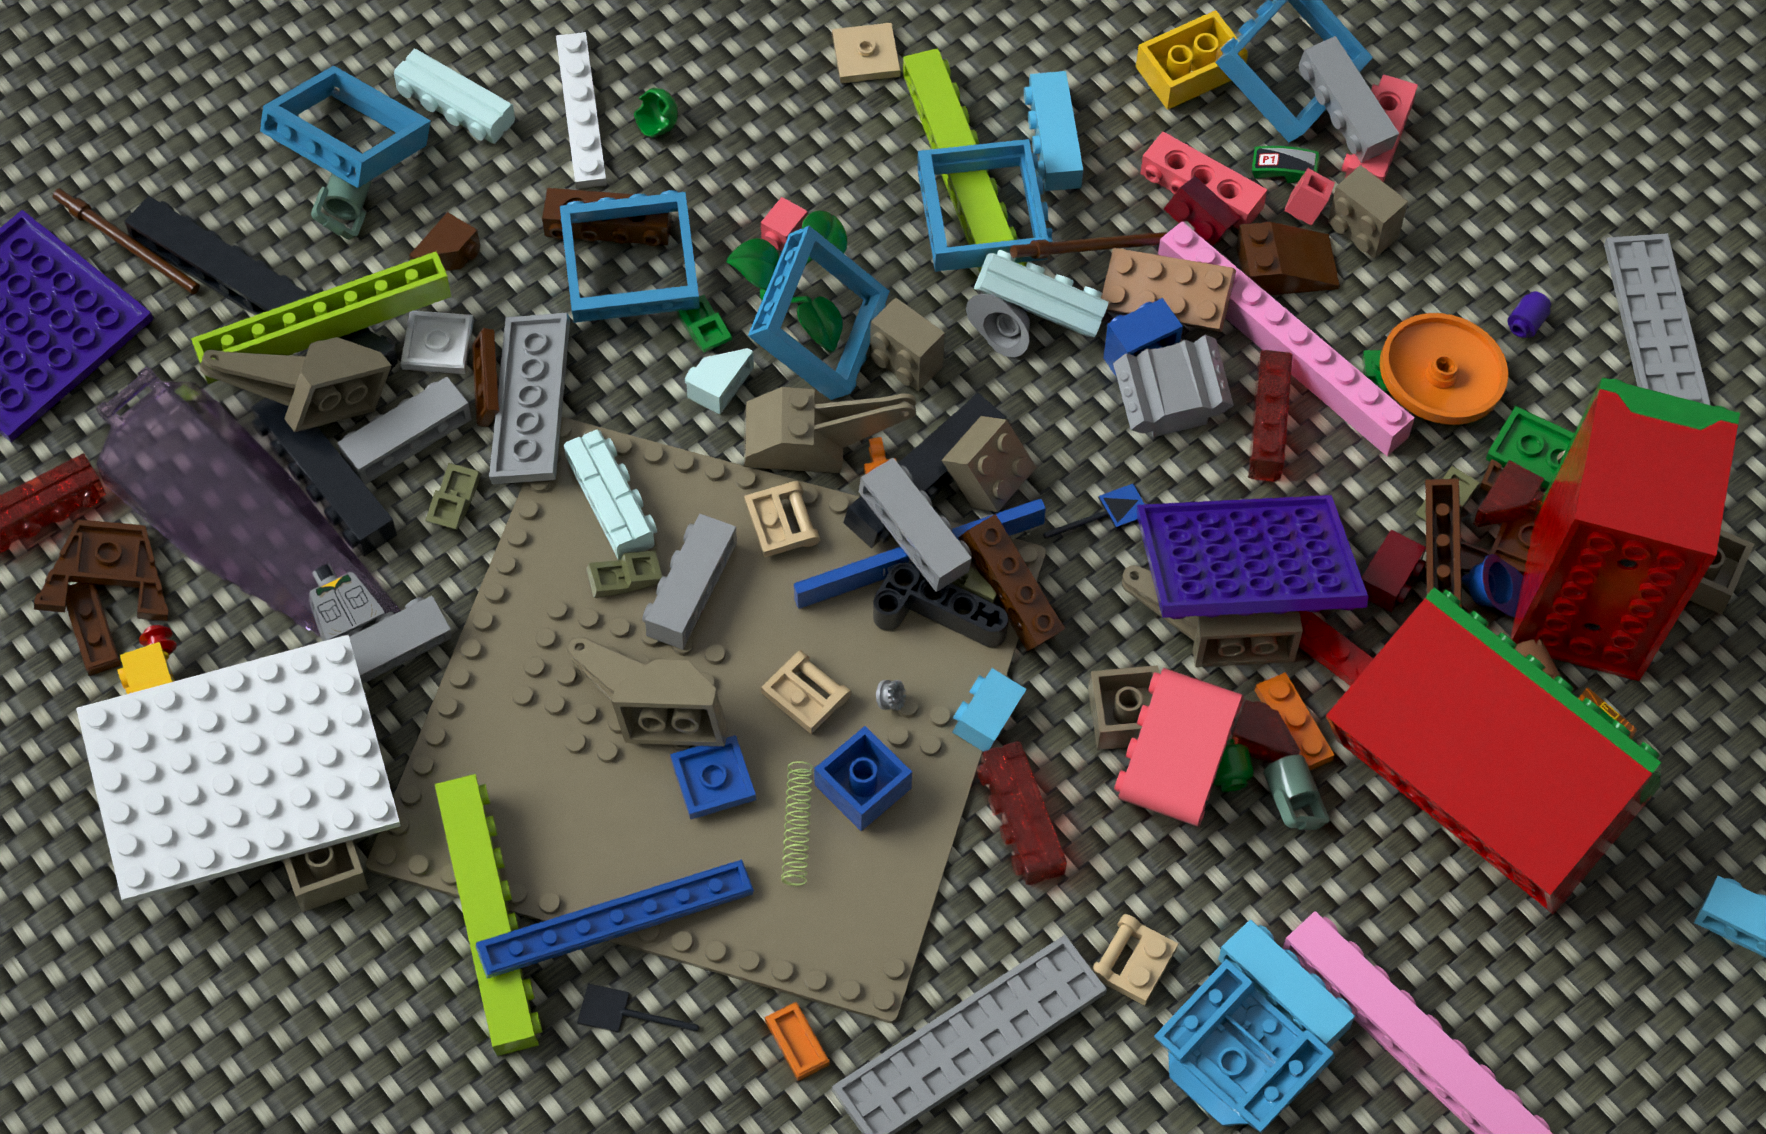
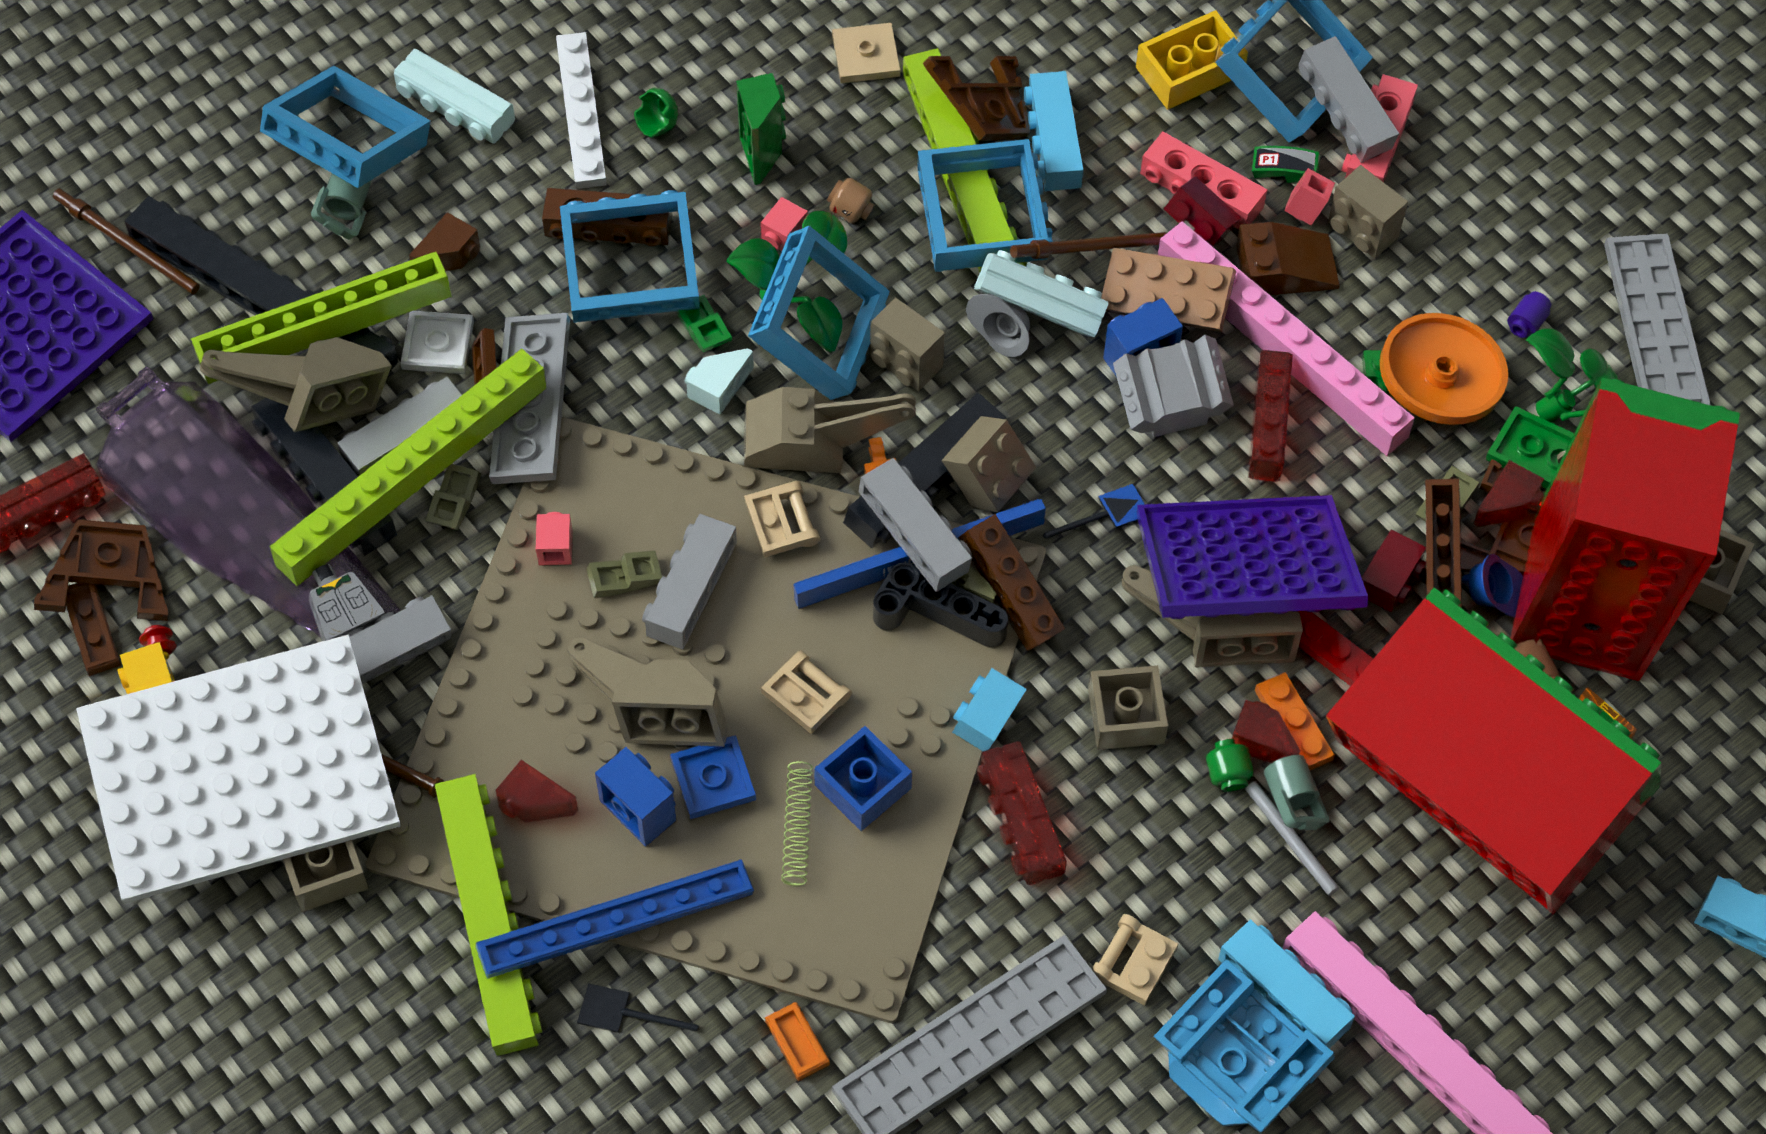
light aqua brick [564,429,657,560] -> none
light grey bush [876,680,906,711] -> none
coral windscreen [1114,668,1244,828] -> none
none -> lime brick [270,348,547,586]
none -> reddish brown piece [382,754,444,798]
none -> clear red slope [495,760,578,823]
none -> coral brick [536,512,573,565]
none -> blue brick [595,747,676,847]
none -> green slope [736,73,786,185]
none -> medium nougat head [827,178,875,224]
none -> reddish brown wing [923,56,1031,141]
none -> light grey bar [1245,781,1339,896]
none -> green plant [1526,328,1619,423]

